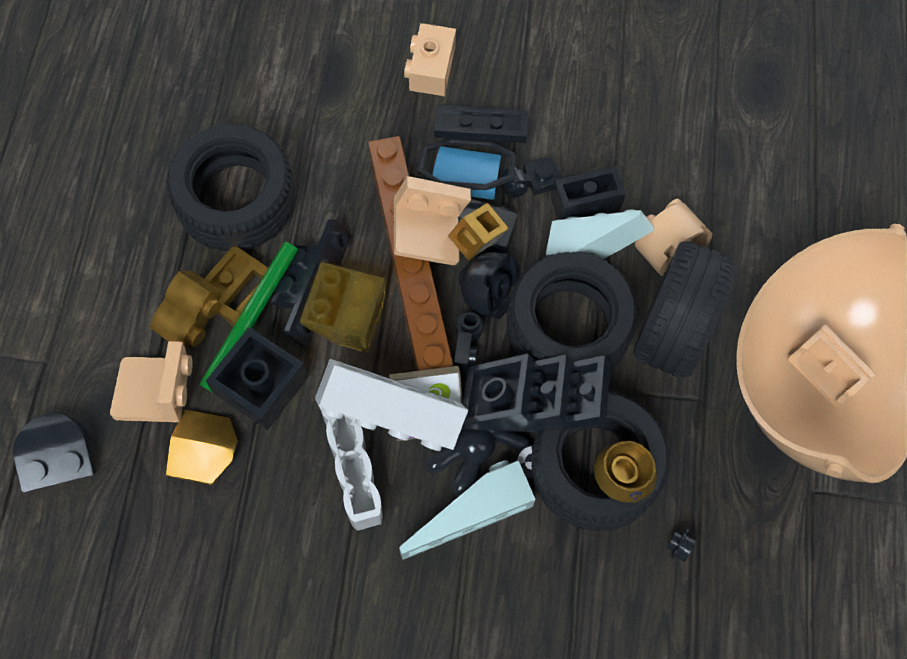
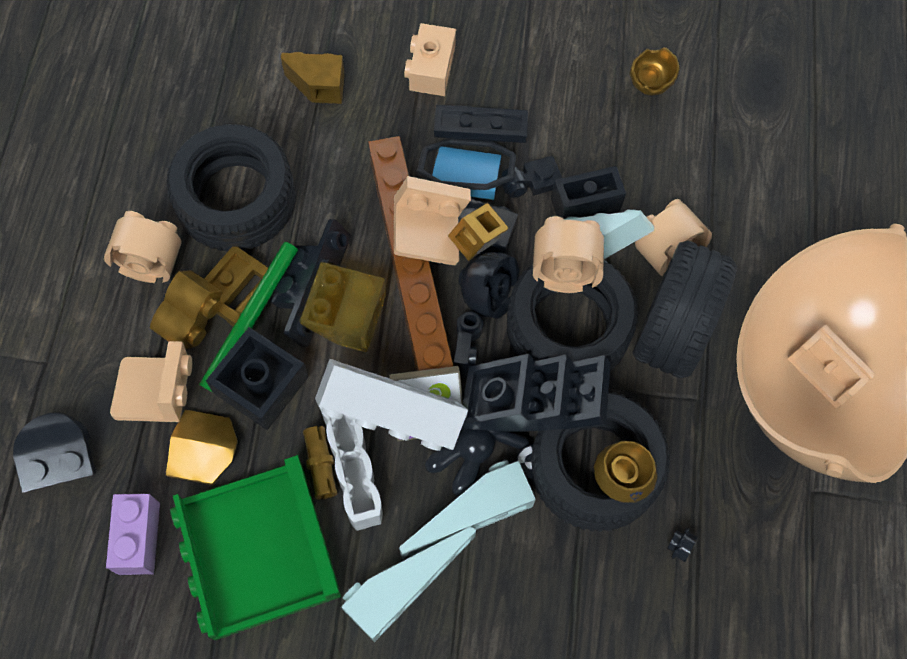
none -> light nougat brick [104,211,181,283]
none -> lavender brick [106,494,160,575]
none -> green panel [170,455,342,640]
none -> pearl gold slope [281,52,345,104]
none -> pearl gold pin [303,426,337,499]
none -> light aqua slope [341,526,476,642]
none -> light nougat brick [533,216,604,293]
none -> pearl gold hair [630,47,680,95]

